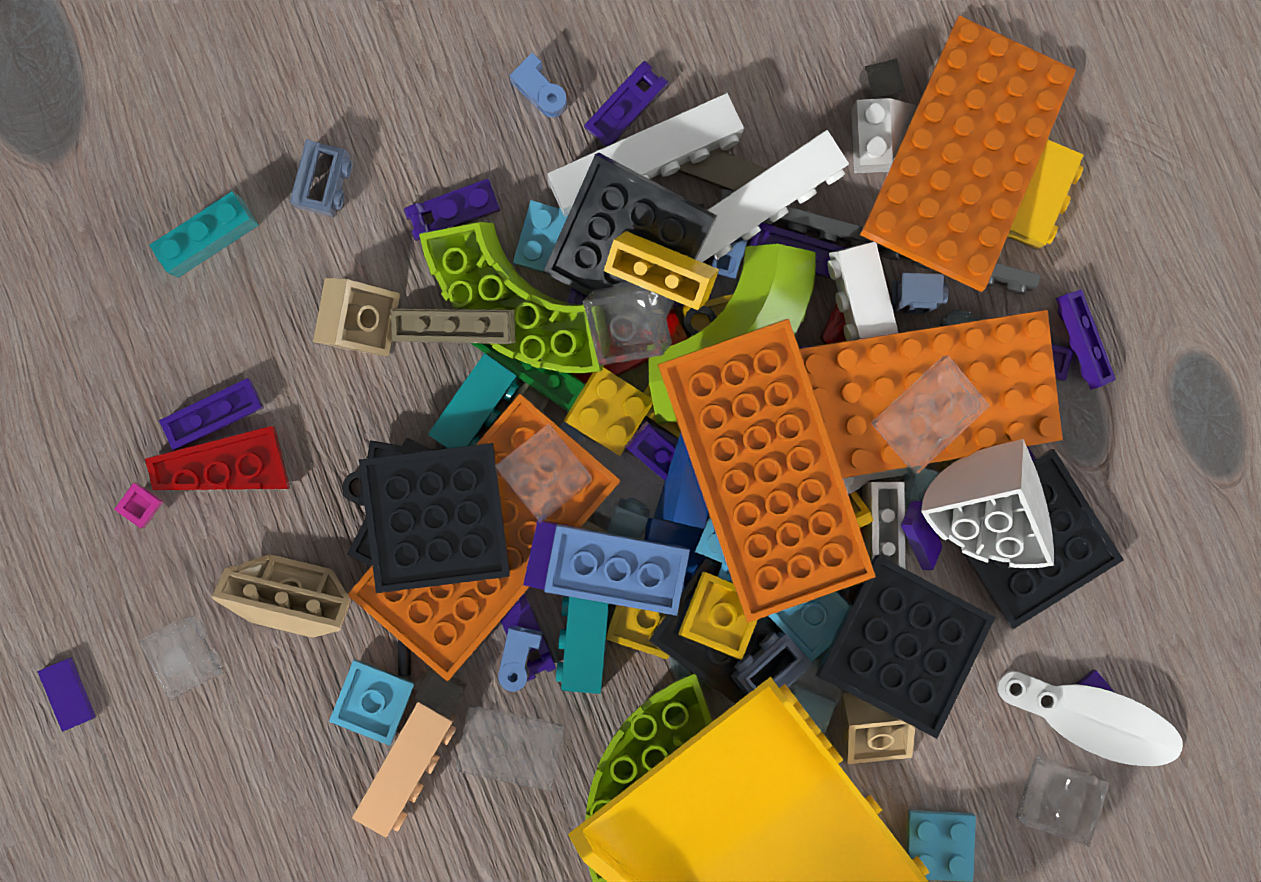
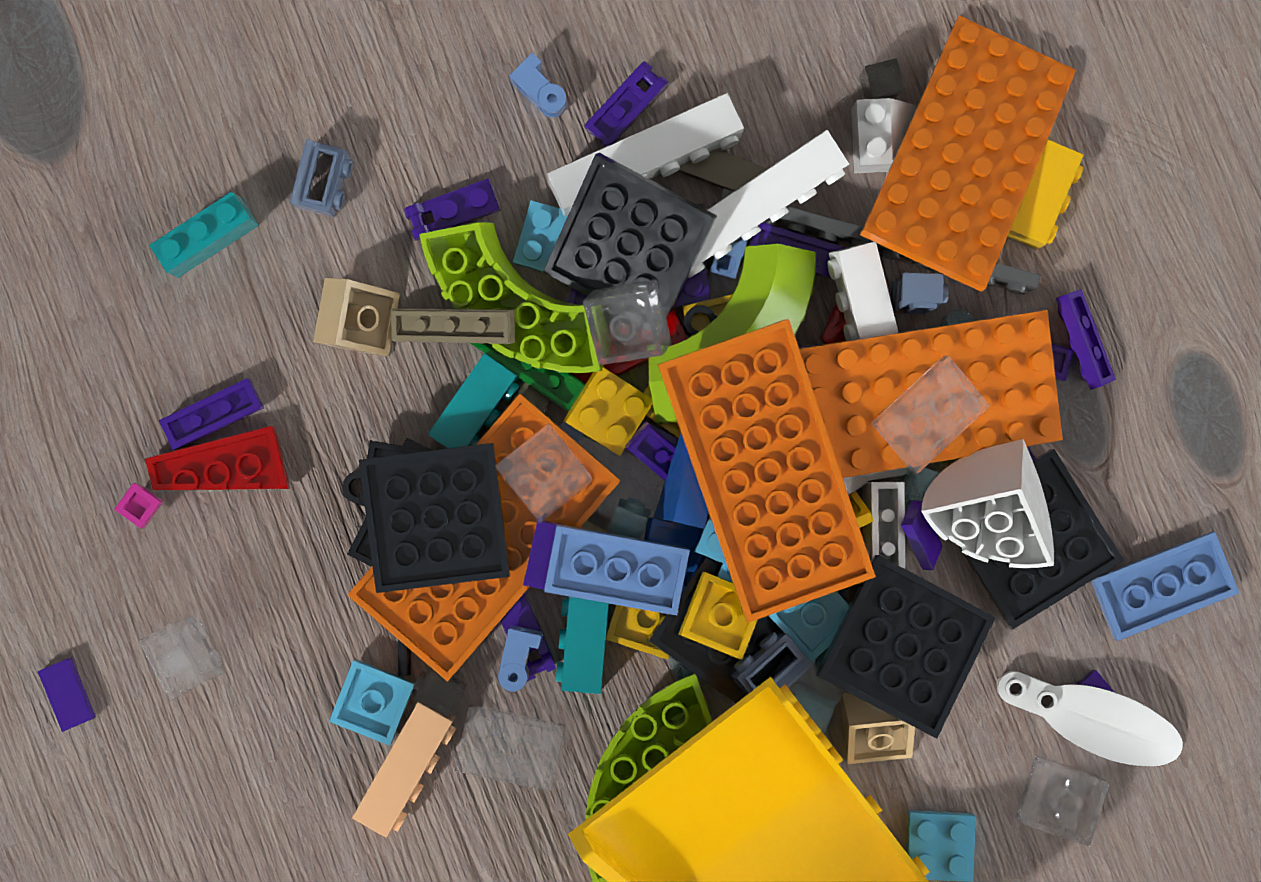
tan wedge [212,554,351,638] -> none
yellow brick [604,231,719,310] -> none
none -> medium blue plate [1091,532,1239,641]

